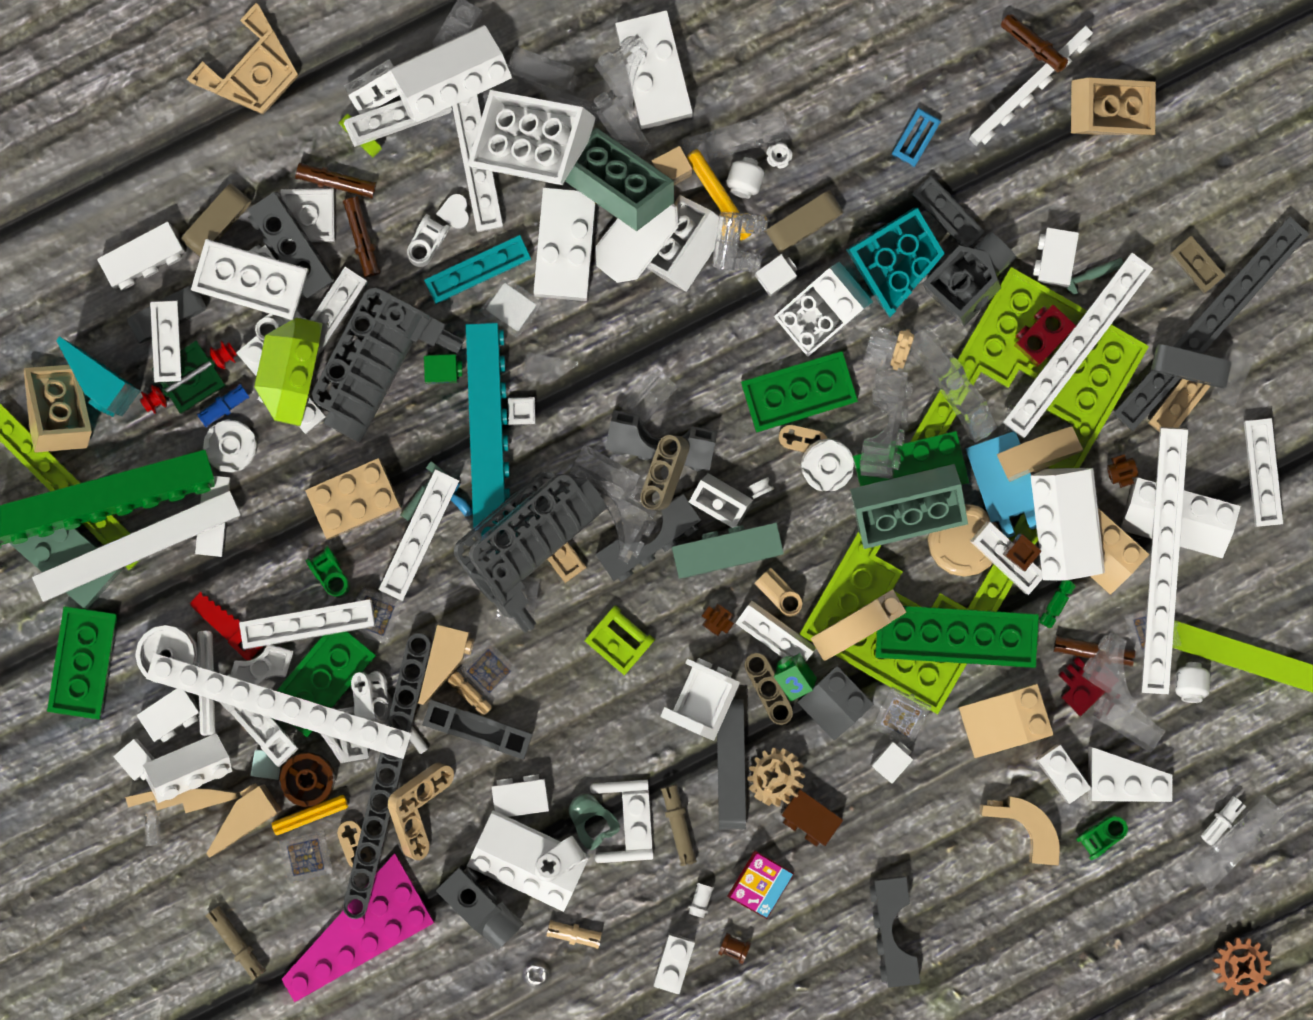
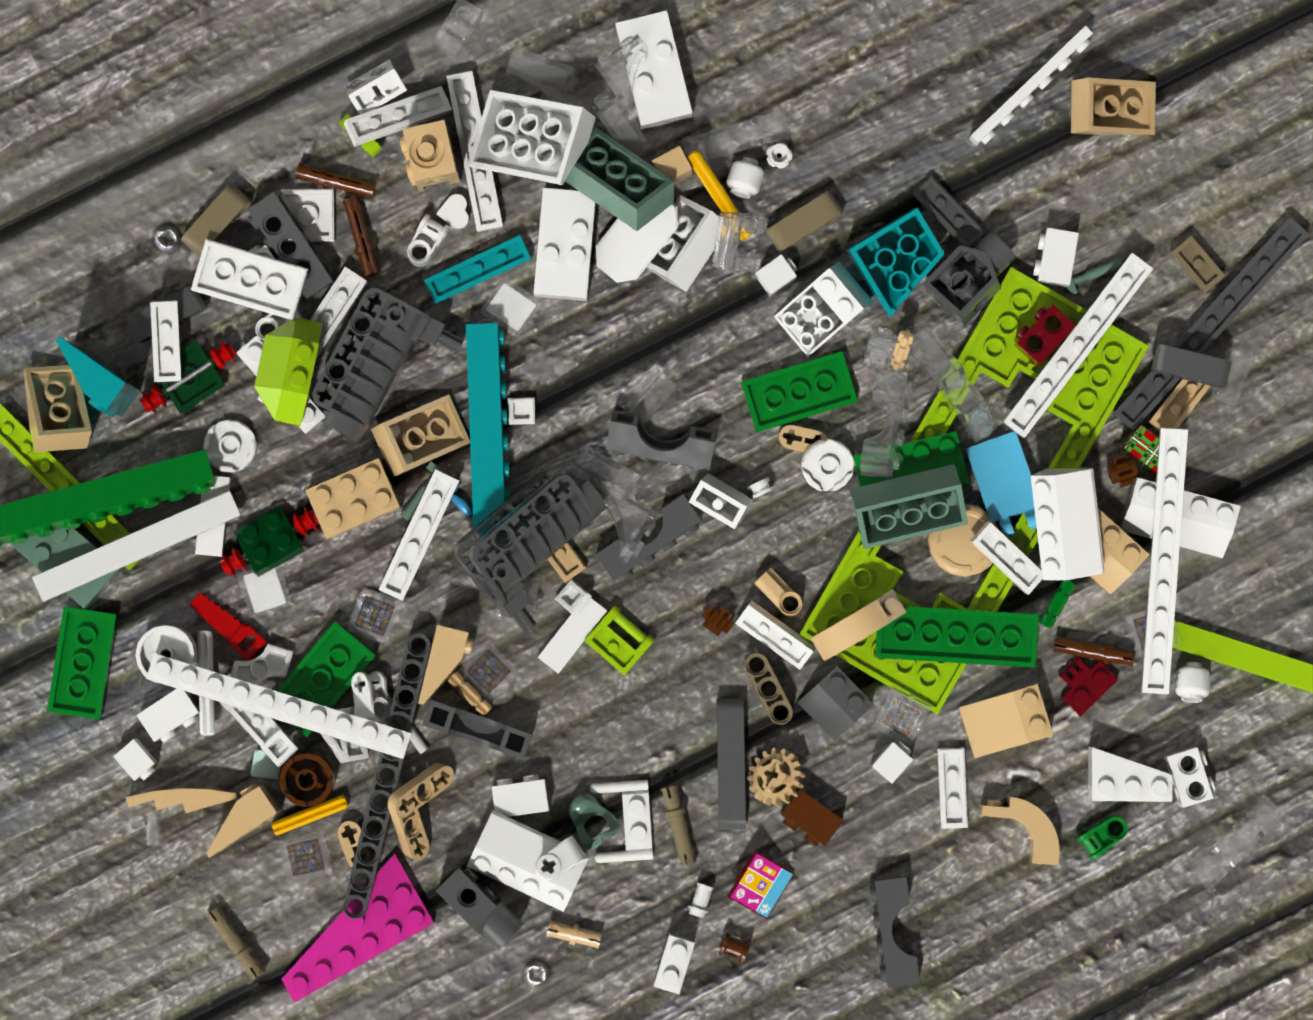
white brick [97,222,186,291] -> none
white brick [142,733,232,803] -> none
tan wing [187,3,299,115] -> none
blue pin [197,384,250,428] -> none
white plate [239,599,376,649] -> none
green piece [305,546,350,598] -> none
white slope [389,25,512,122] -> none
green brick [424,354,463,384] -> none
dark tan beam [640,435,689,510] -> none
white panel [660,658,740,741] -> none
sand green brick [671,523,784,579] -> none
green brick [774,653,817,701] -> none
dark azure tile [892,108,941,168] -> none
tan slope [997,426,1083,482] -> none
reddish brown pin [1001,14,1068,73] -> none
reddish brown plate [1003,533,1041,572] -> none
white brick [1035,744,1091,804] -> none
clear arch [1082,631,1165,753] -> none
white axle [1201,796,1246,846] -> none
nougat gear [1212,937,1272,996] -> none
white plate [1244,418,1283,527] -> none
none -> dark green plate [219,506,319,577]
none -> clear piece [237,565,293,618]
none -> tan slope [371,394,470,477]
none -> tan torso [399,120,460,192]
none -> white tile [537,598,607,674]
none -> white tile [554,579,592,616]
none -> white tile [937,747,968,829]
none -> piece [1119,425,1159,479]
none -> white brick [1163,747,1215,808]

